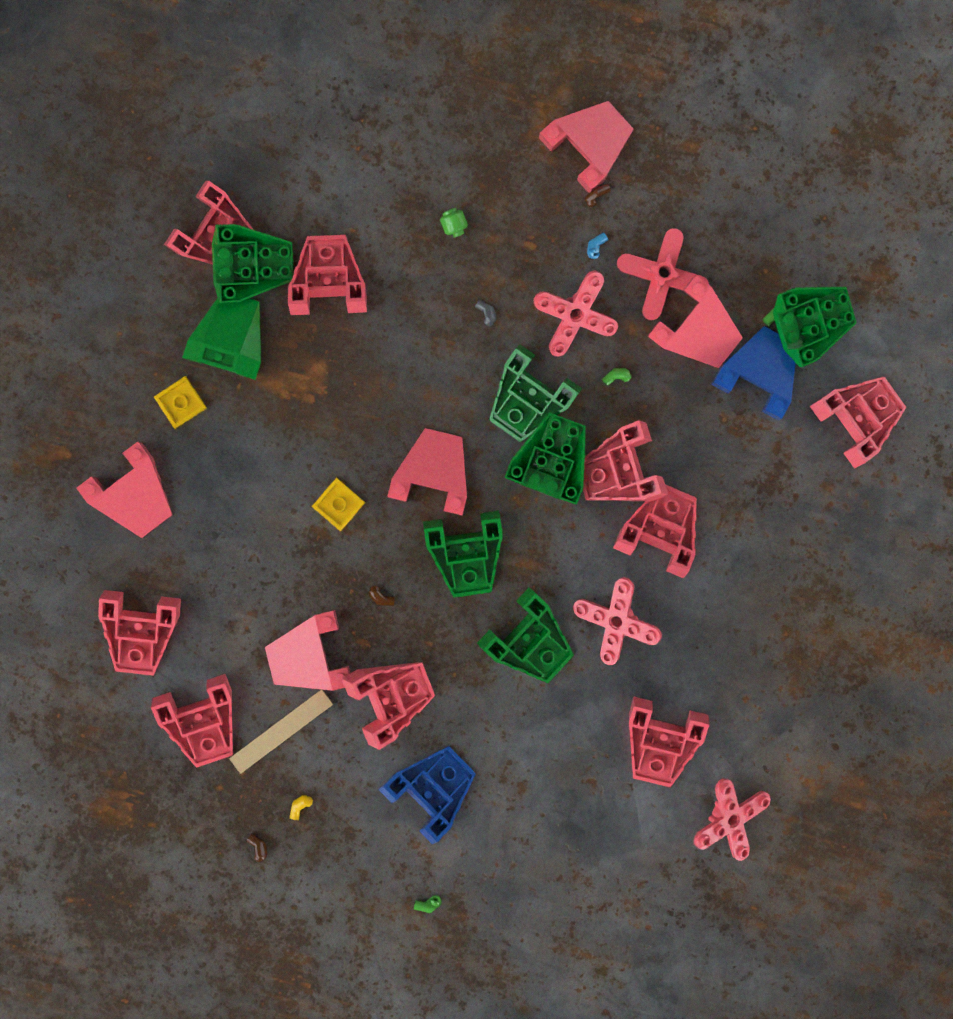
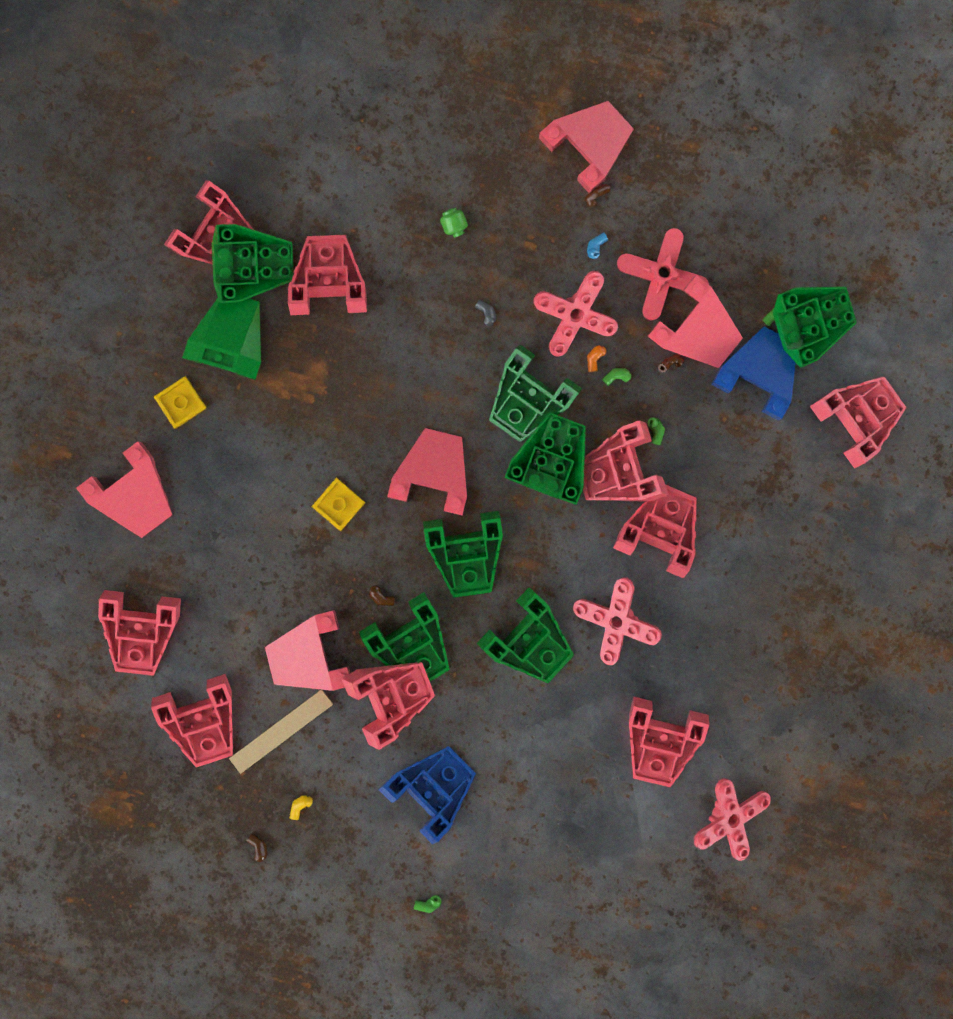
none -> green wedge [359,592,450,682]
none -> orange arm [587,345,606,372]
none -> bright green arm [647,417,665,446]
none -> reddish brown arm [658,354,685,373]

